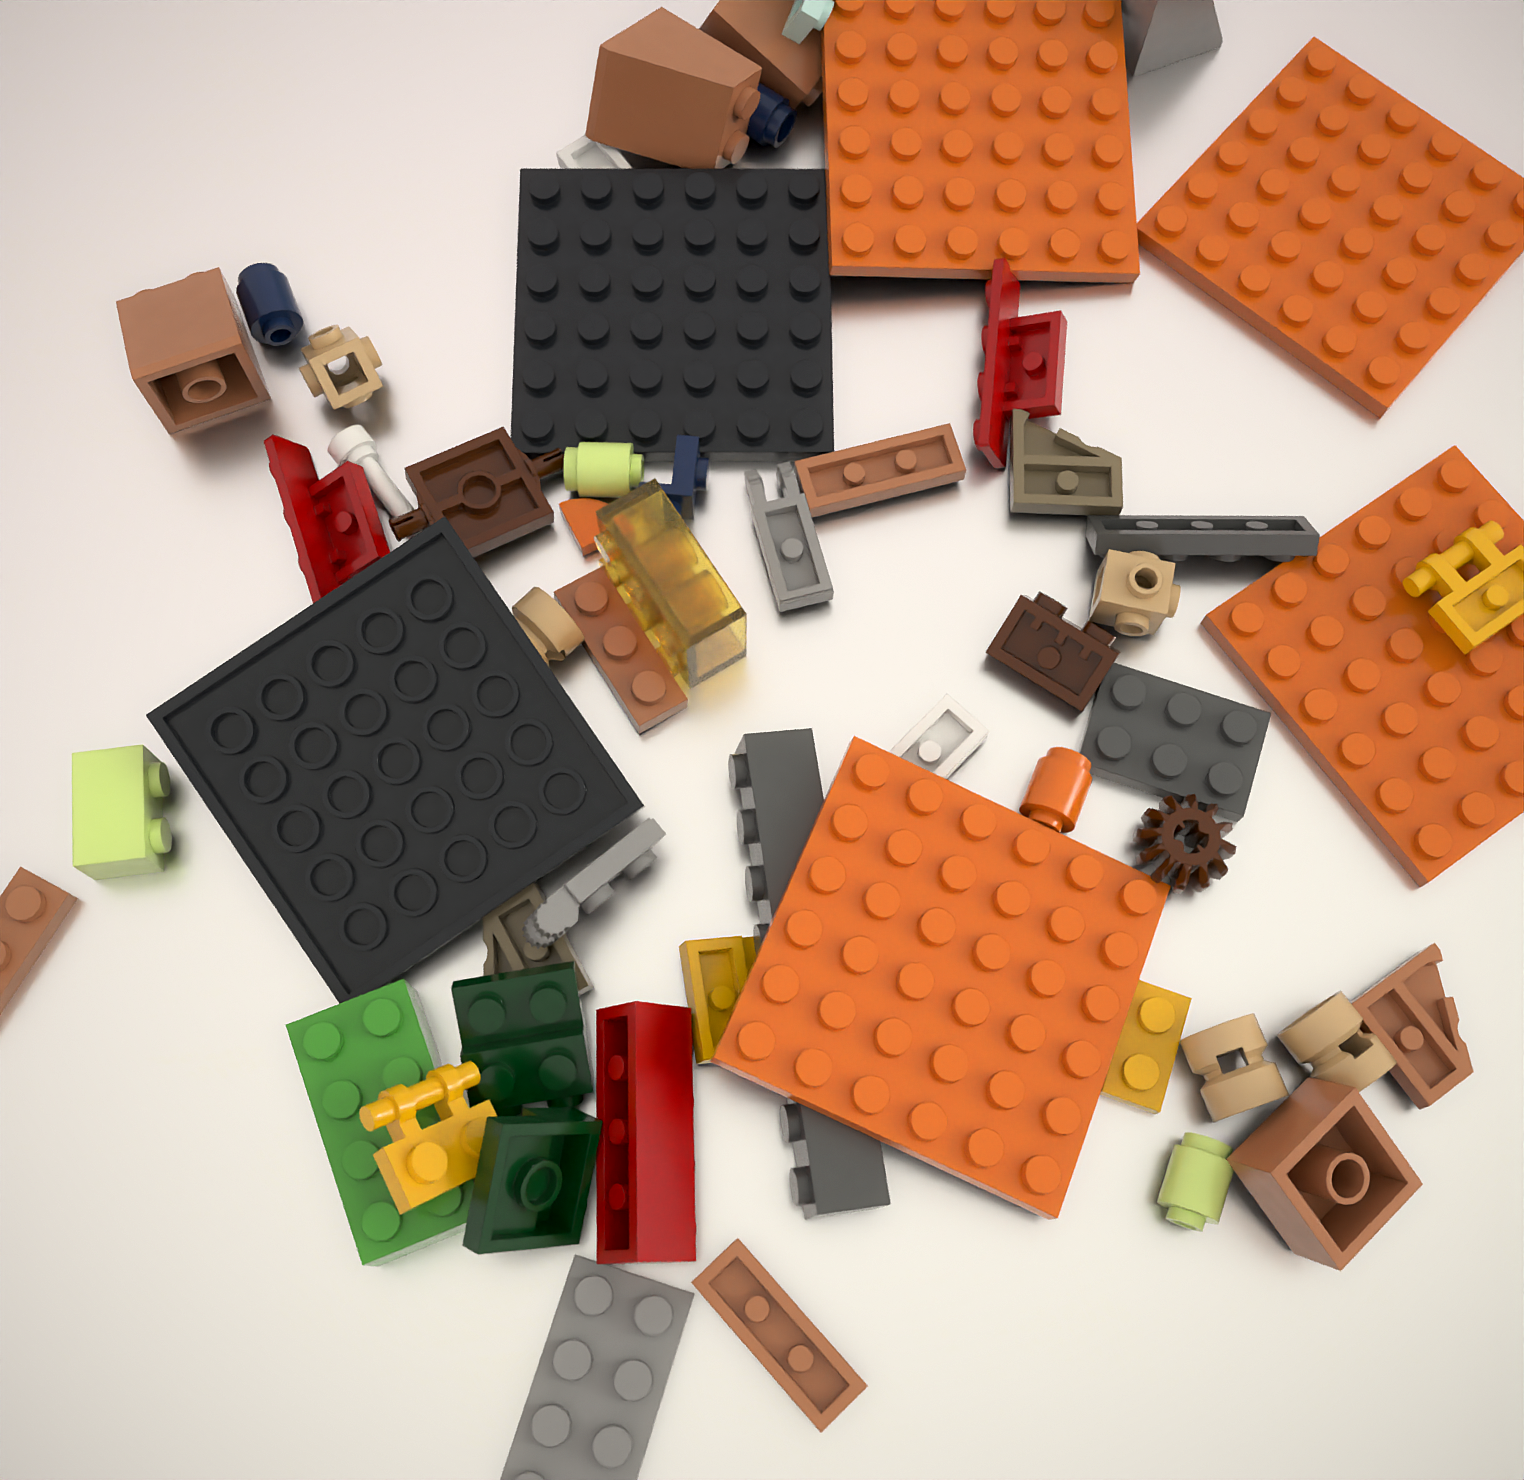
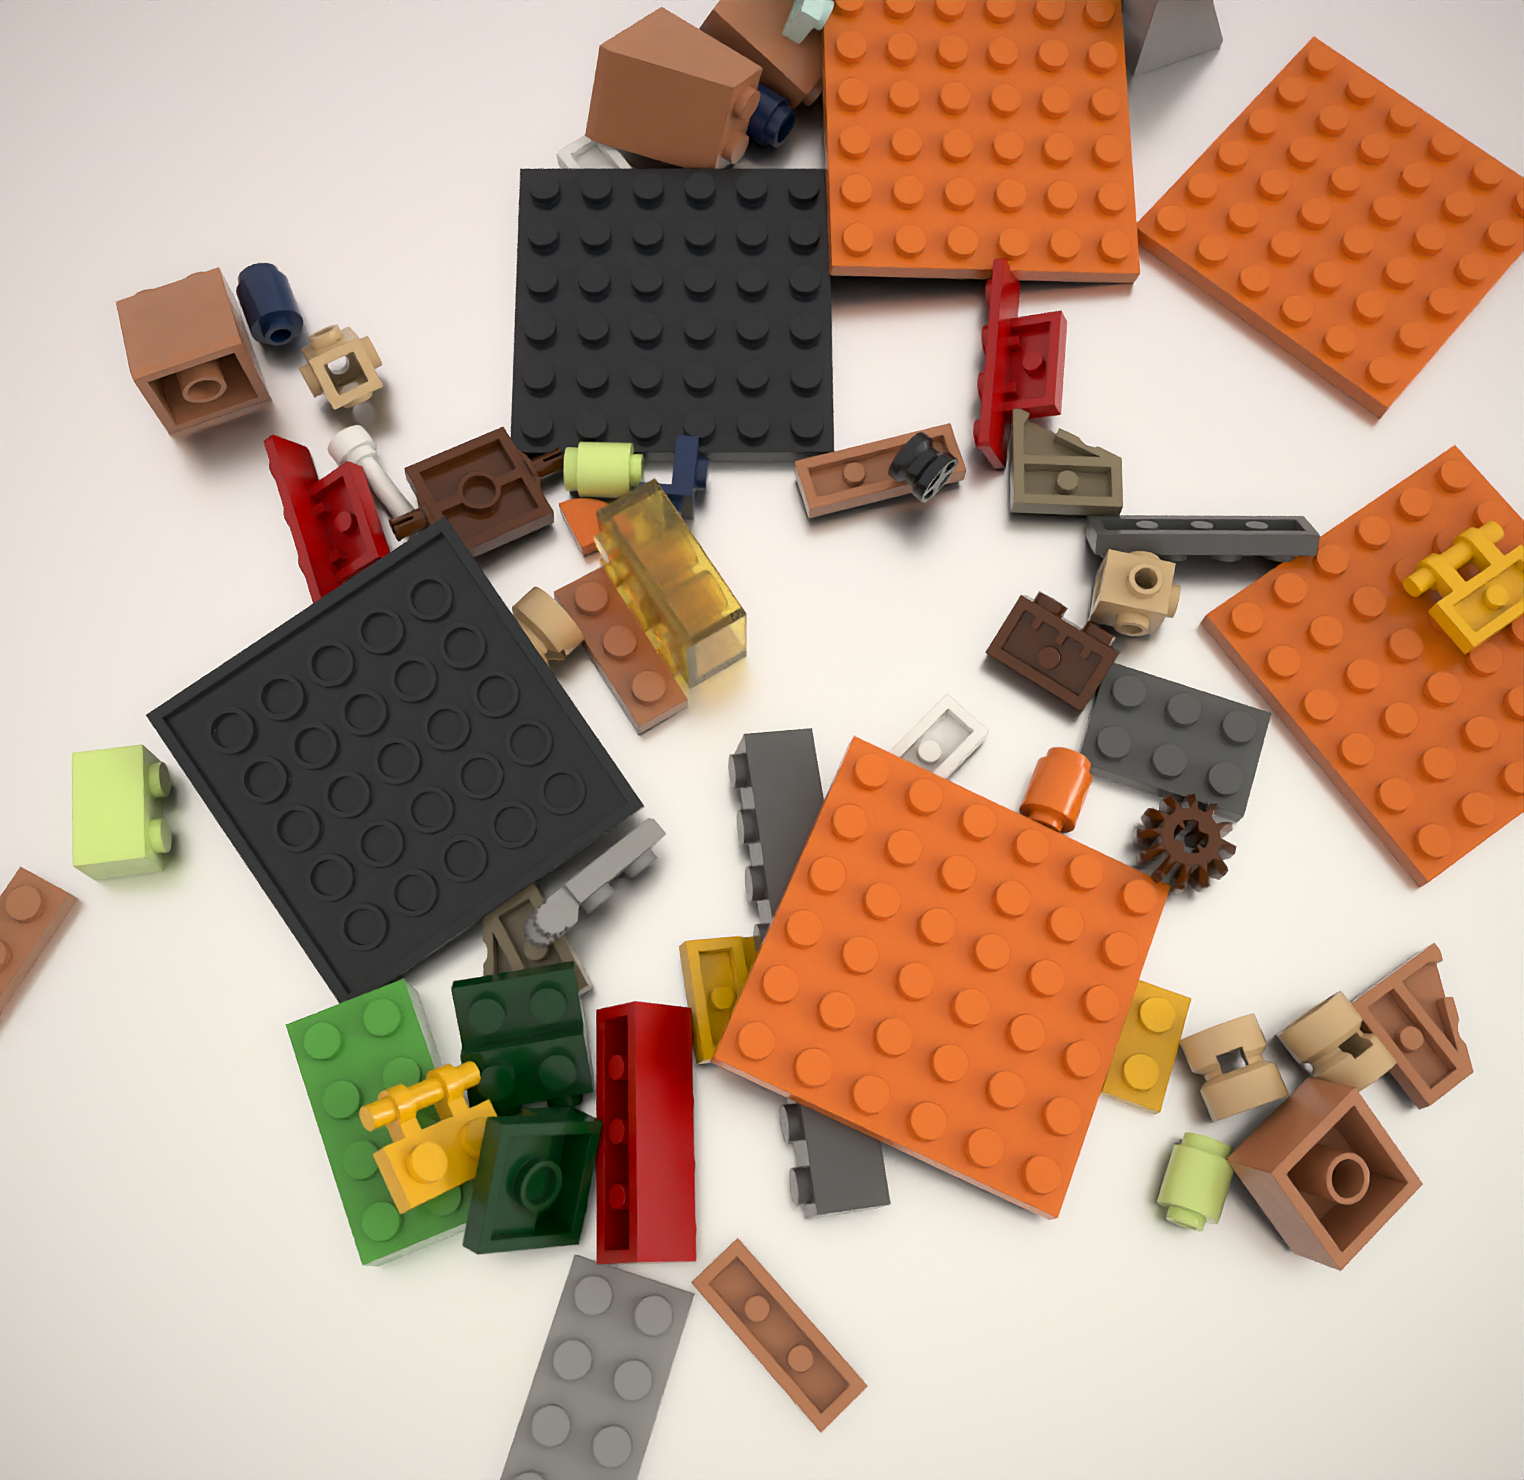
light grey hinge [744,461,834,612] -> none
none -> black wheel [888,431,958,503]

